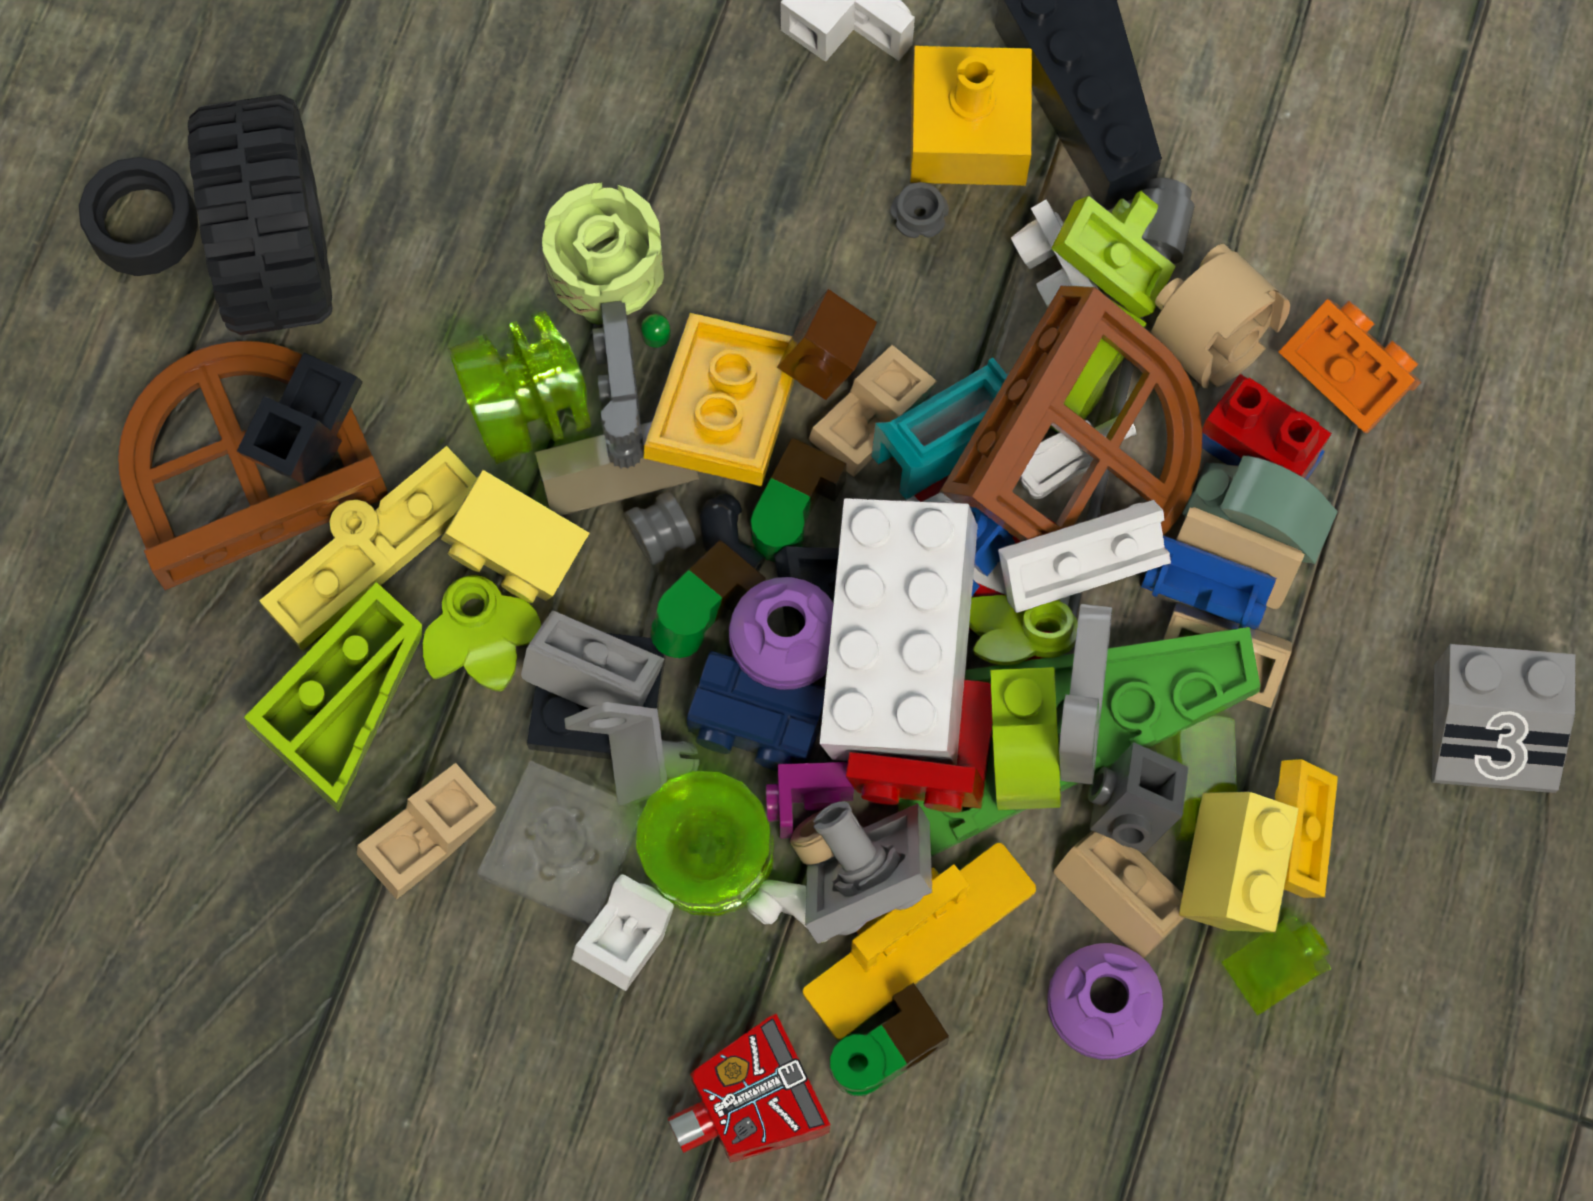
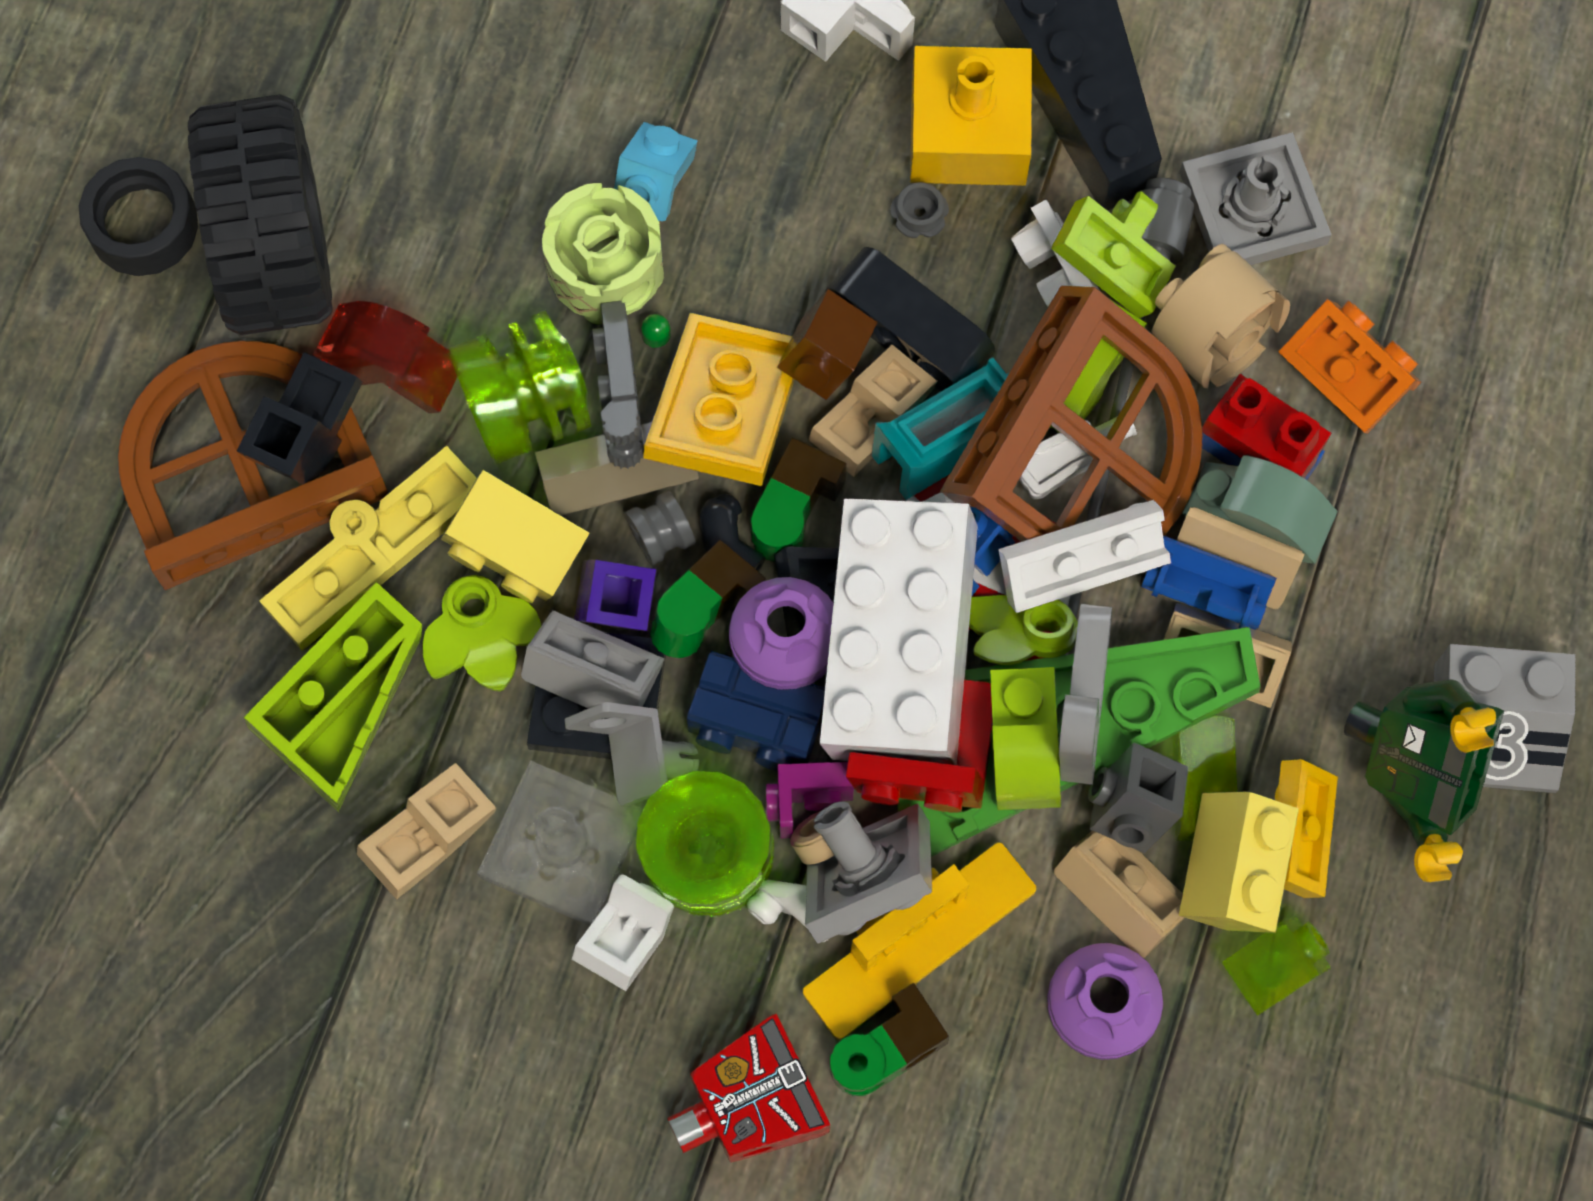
none -> clear red brick [313,301,466,414]
none -> dark purple brick [574,560,656,631]
none -> medium azure bracket [614,122,698,221]
none -> black beam [825,247,996,392]
none -> light grey plate [1180,132,1332,265]
none -> dark green torso [1344,679,1504,882]

